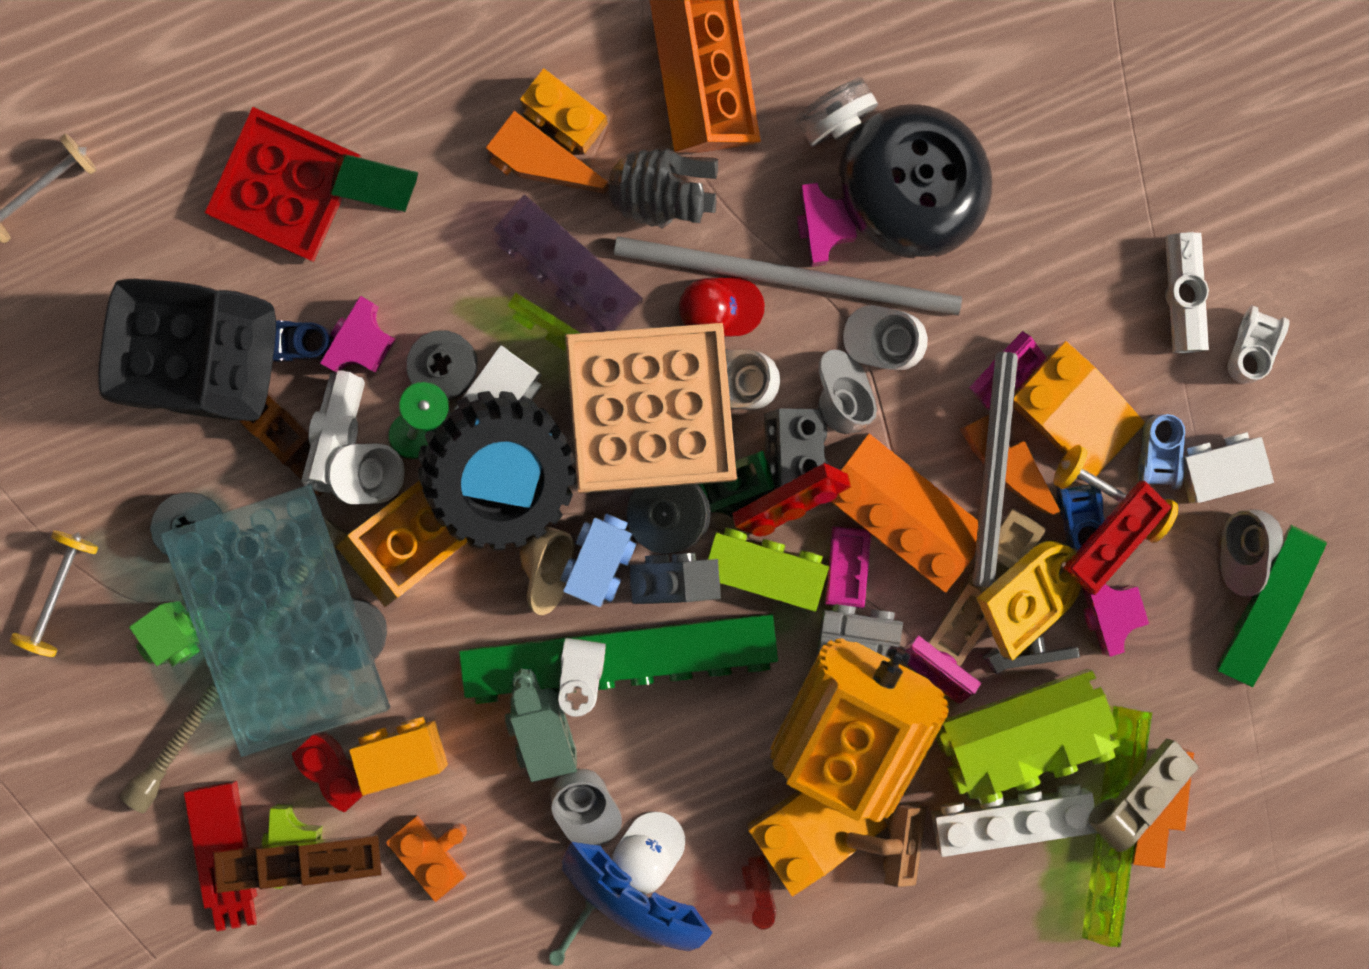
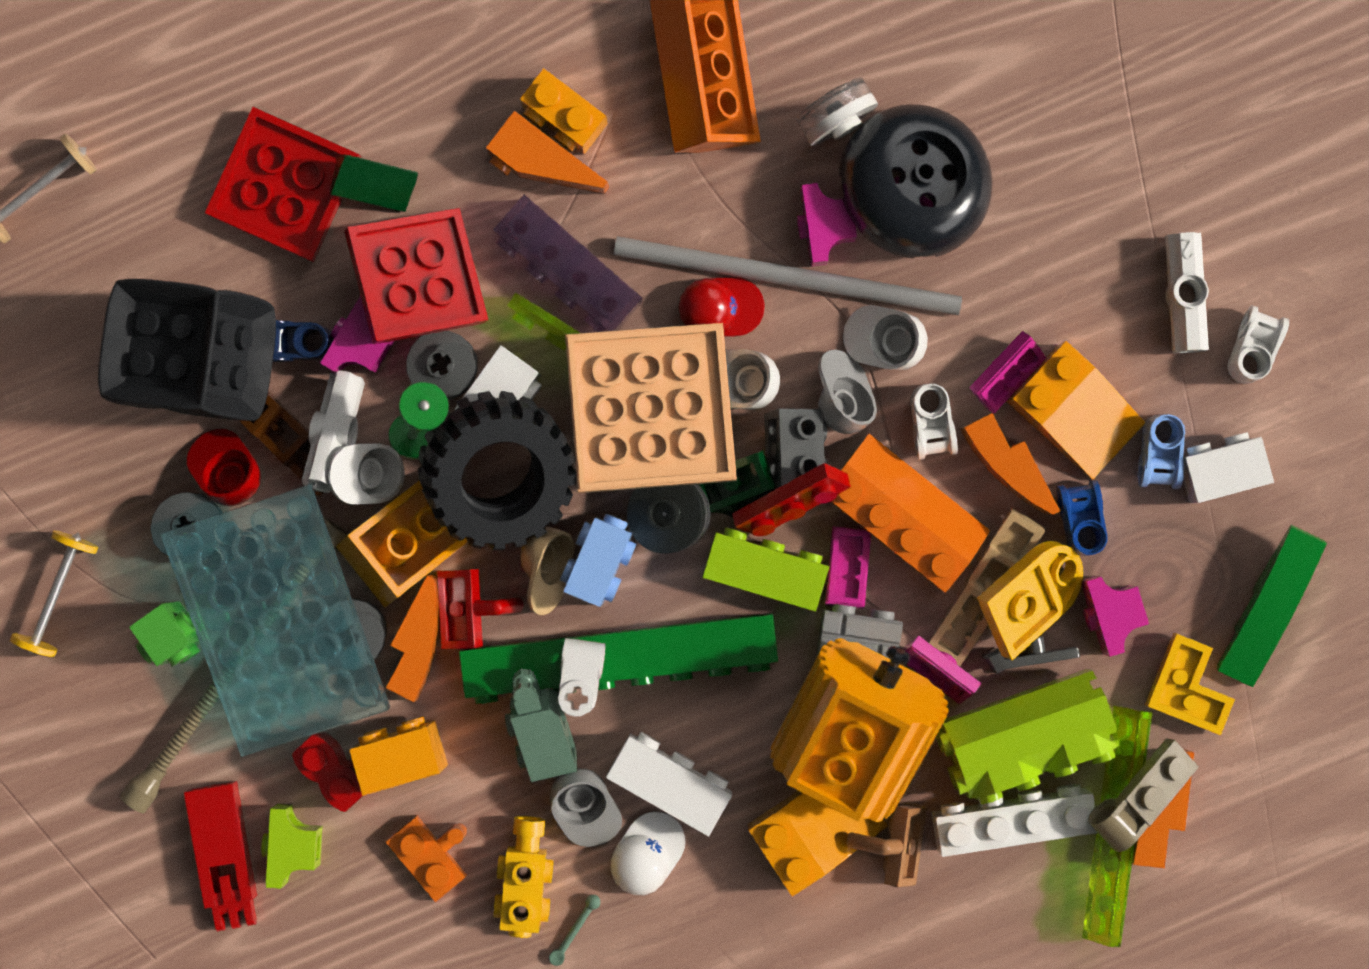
reddish brown slope [212,835,382,893] -> none
dark azure piece [461,419,551,508] -> none
blue brick [562,842,713,951] -> none
dark grey hair [608,148,718,229] -> none
dark grey brick [630,553,721,604] -> none
clear red plate [742,855,777,930] -> none
light grey axle [972,352,1018,588] -> none
yellow axle [1053,445,1178,543] -> none
red tile [1063,481,1172,595] -> none
light grey cap [1220,509,1283,597] -> none
none -> red cap [187,429,261,507]
none -> red plate [344,208,489,345]
none -> orange slope [386,575,440,702]
none -> red plate [437,569,524,649]
none -> yellow brick [493,816,554,938]
none -> white brick [606,732,732,837]
none -> white piece [910,384,958,460]
none -> yellow plate [1145,633,1235,736]

